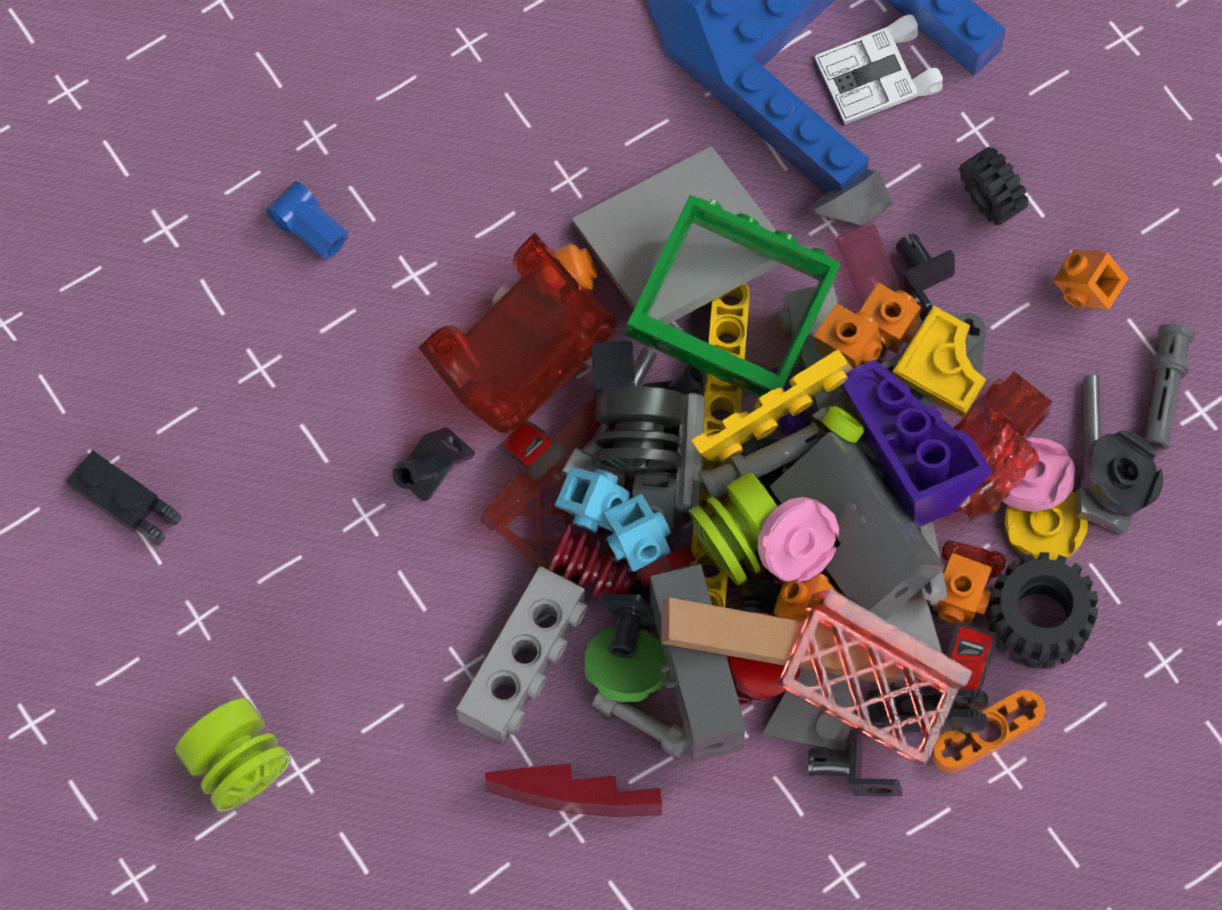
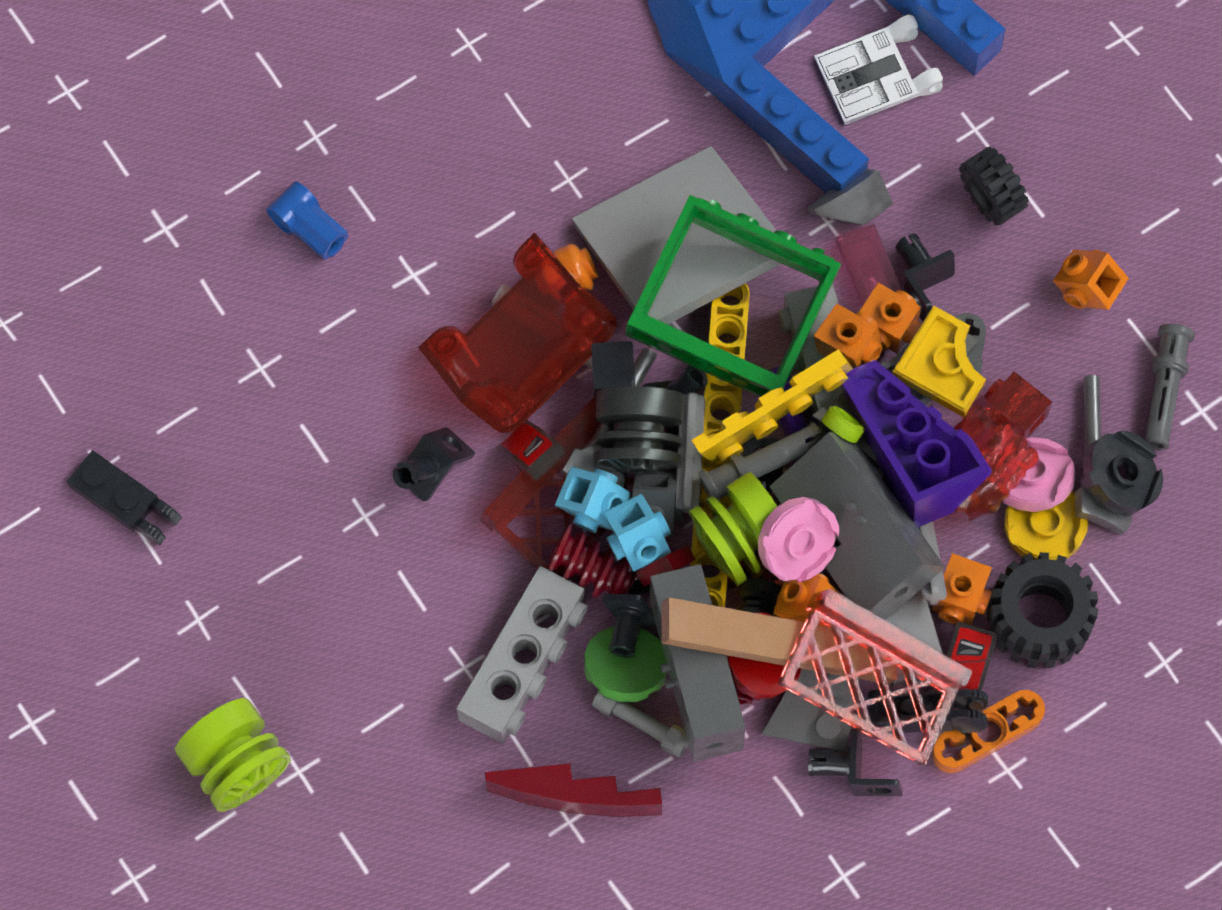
clear red arm [942,540,1006,578] -> none

